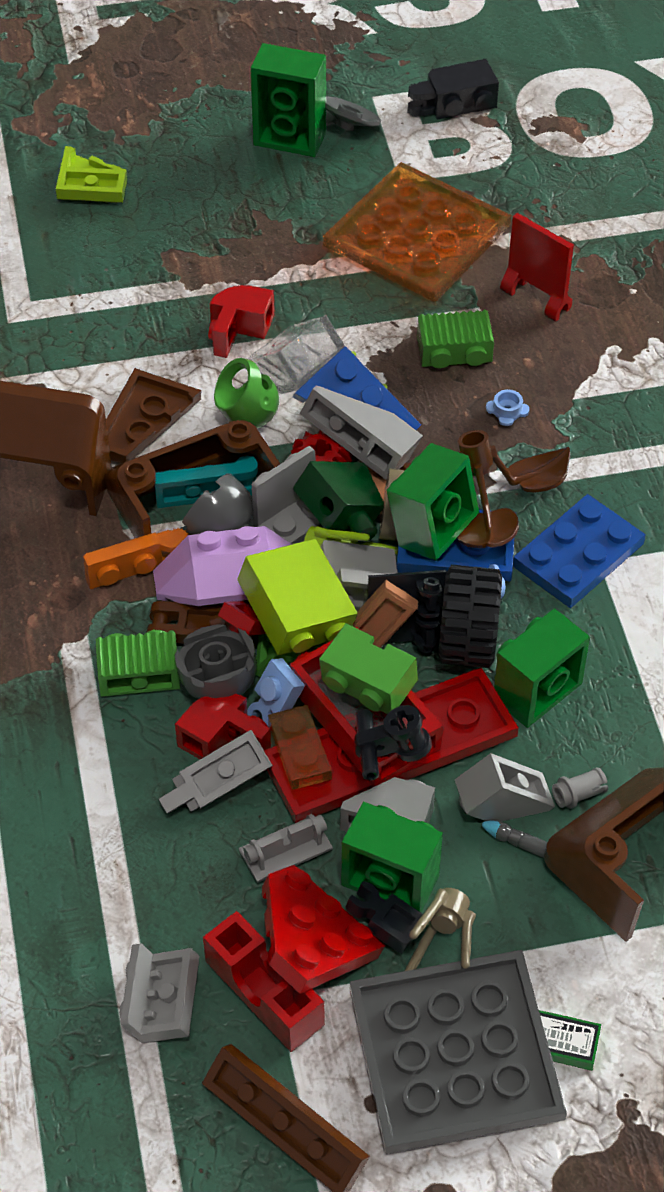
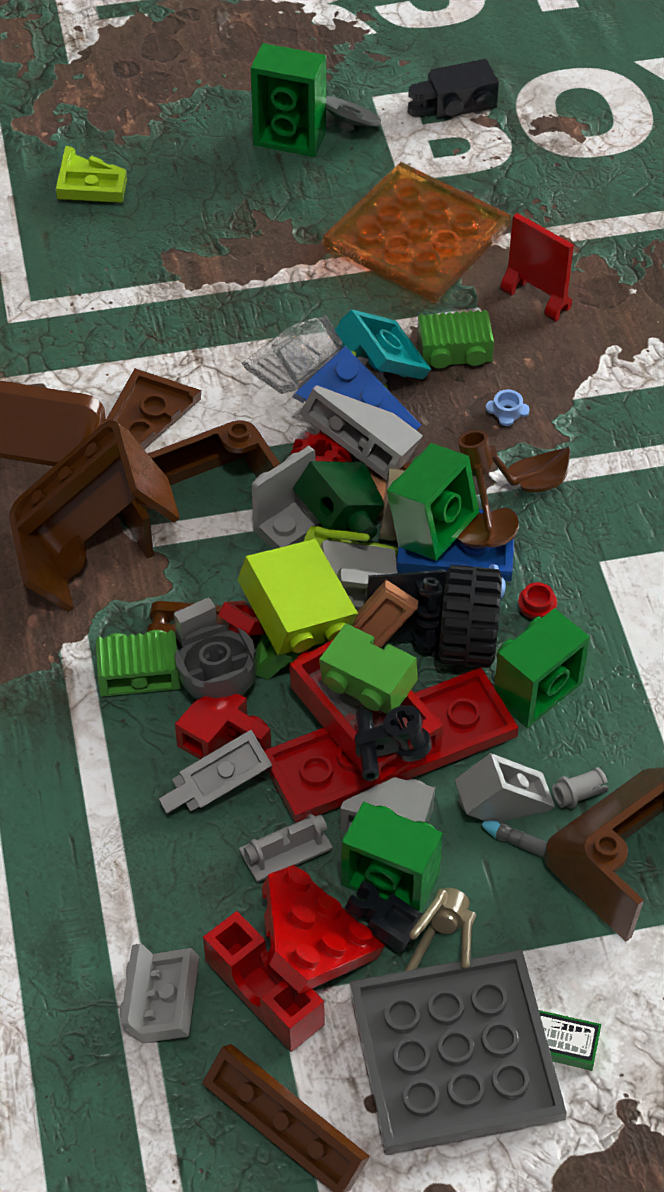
orange hinge [83,528,189,590] -> none
lavender wedge [153,526,292,606] -> none
teal plate [154,456,258,508] -> none
dark grey cylinder [180,473,253,535] -> none
red brick [208,285,275,358] -> none
bright green helmet [214,358,279,428] -> none
light blue plate [247,658,305,731] -> none
clear orange plate [268,705,332,790] -> none
blue plate [513,494,646,609] -> none
none -> reddish brown windscreen [9,420,180,612]
none -> light grey tile [174,598,217,647]
none -> teal plate [334,309,432,380]
none -> red plate [518,582,557,619]

